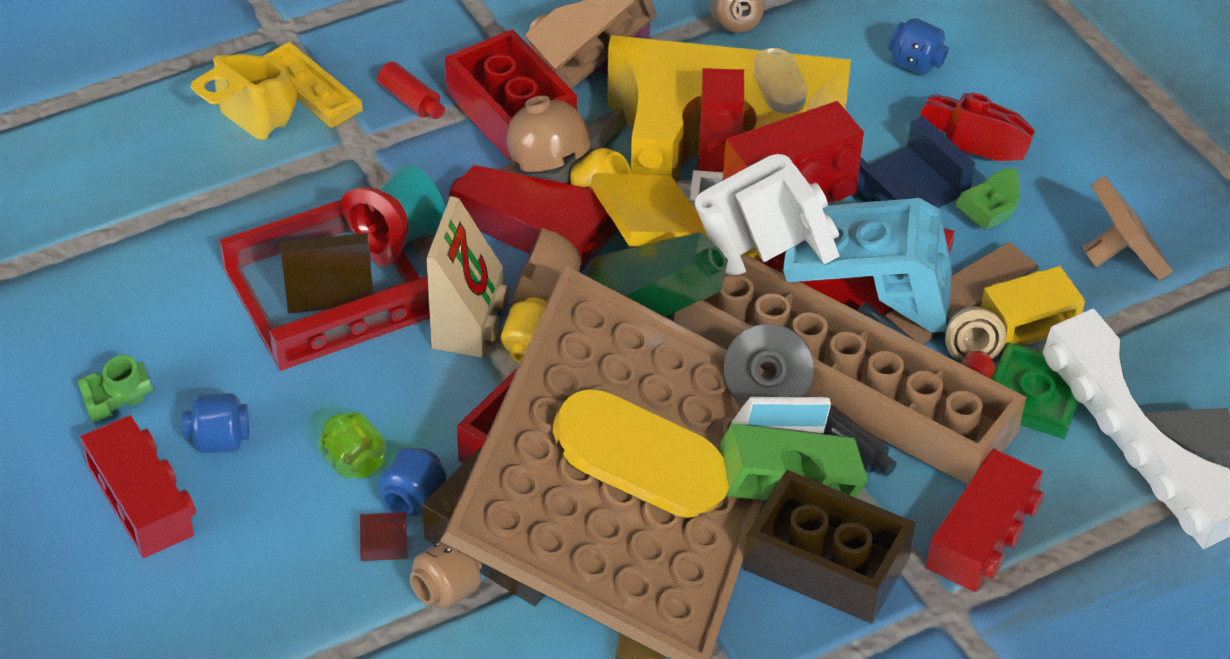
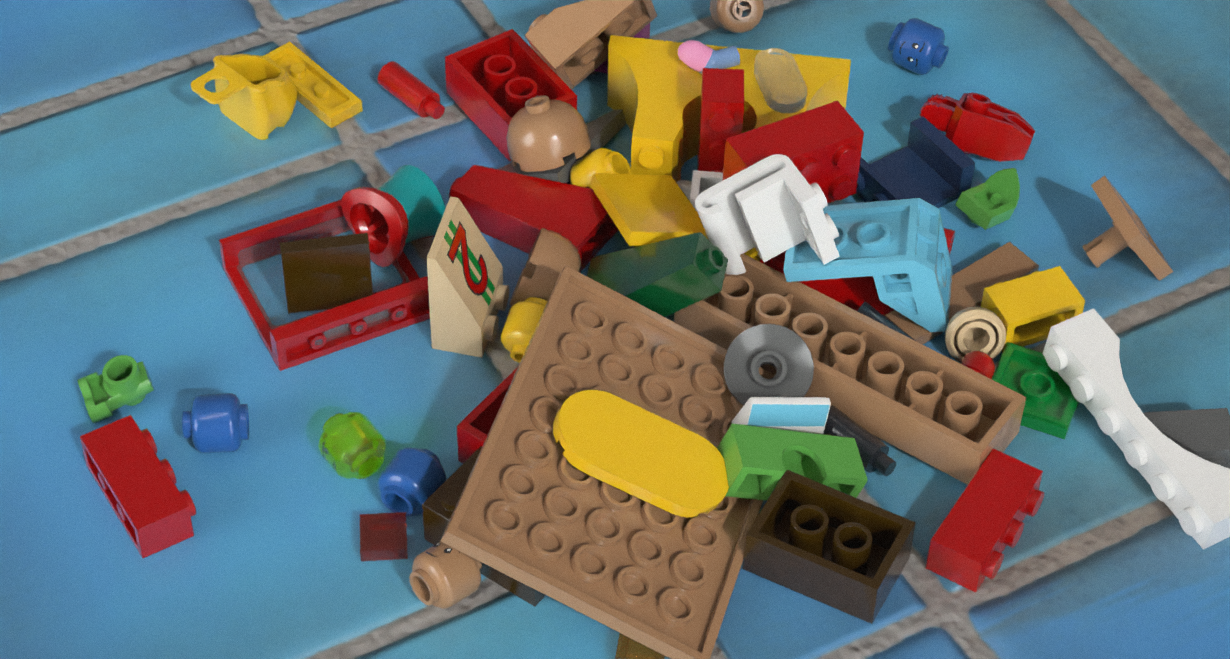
none -> arm [678,40,740,74]

